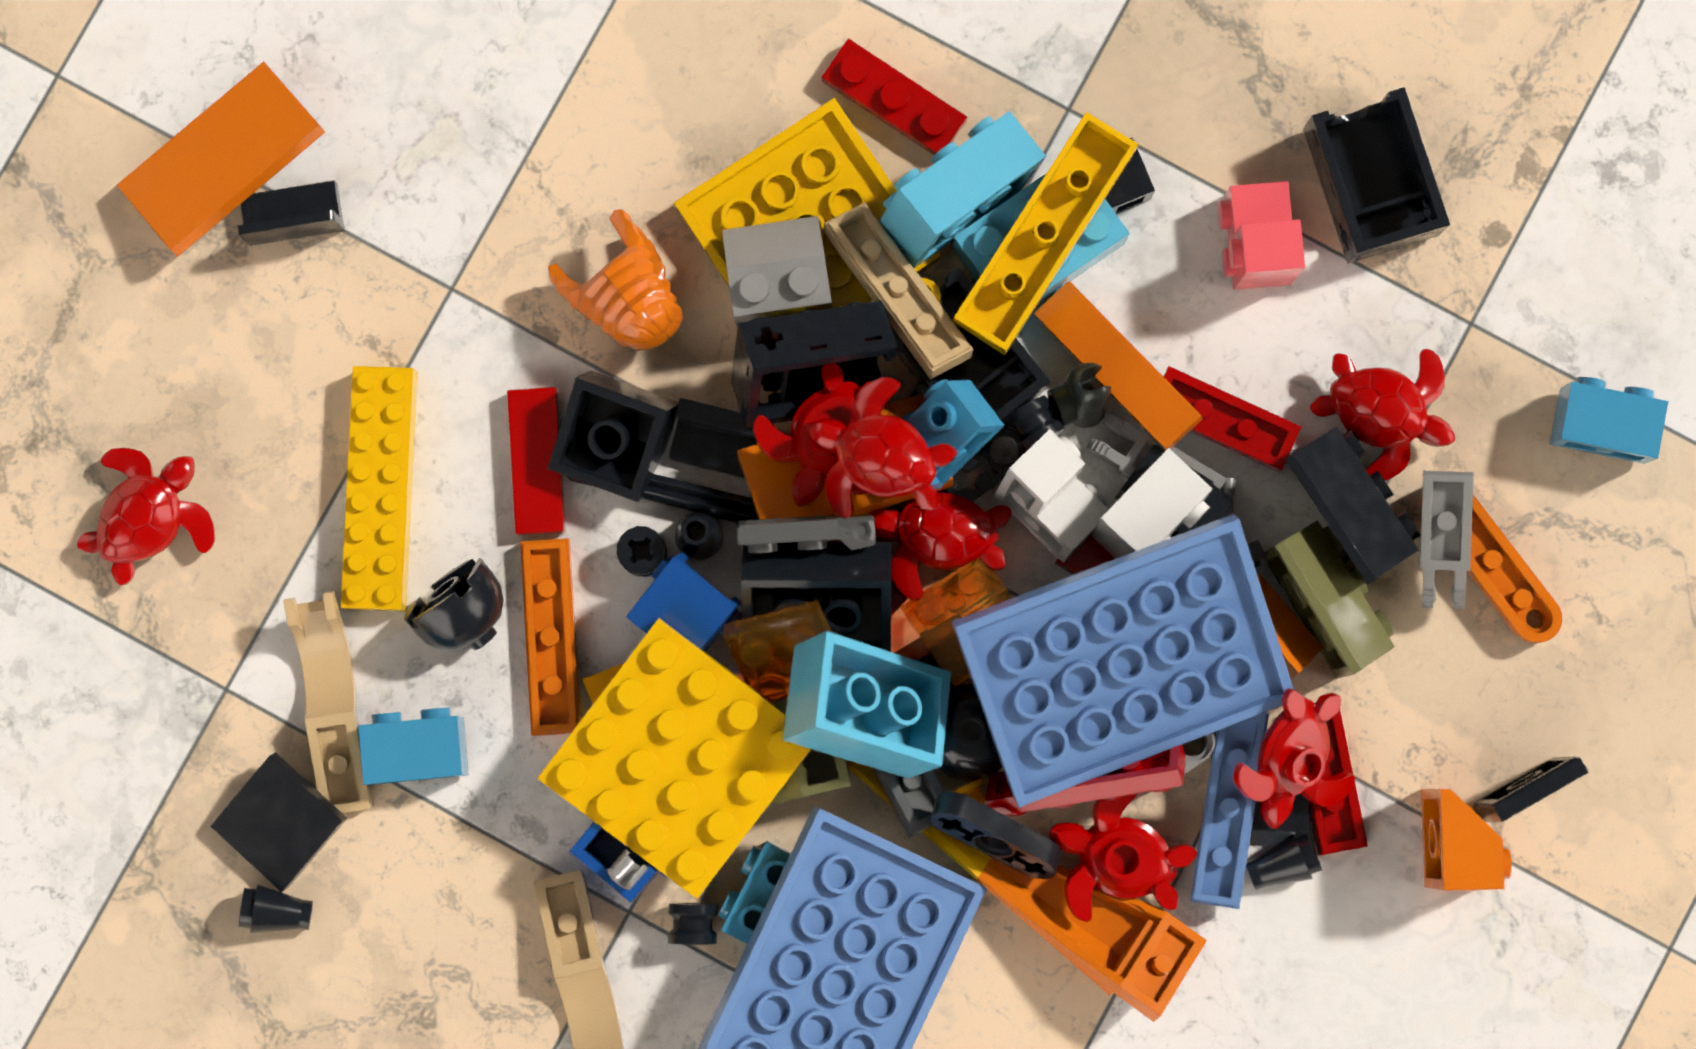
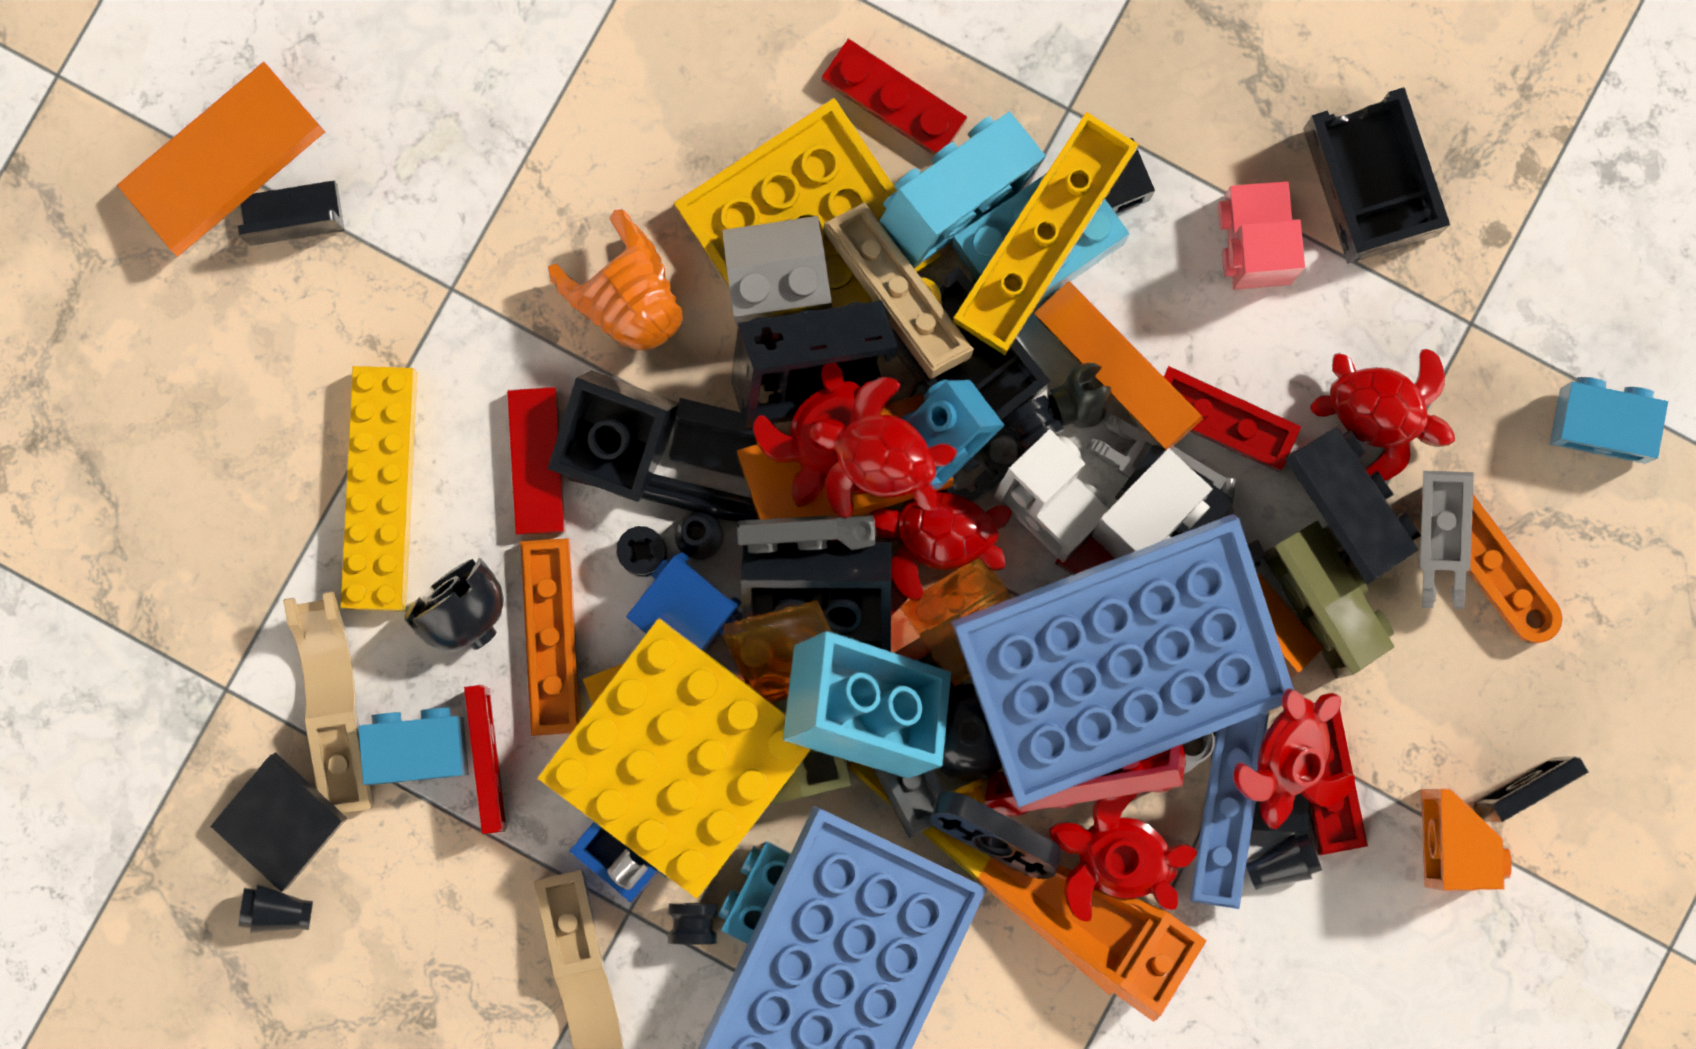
red animal [77,448,215,586] -> none
none -> red tile [464,685,507,834]

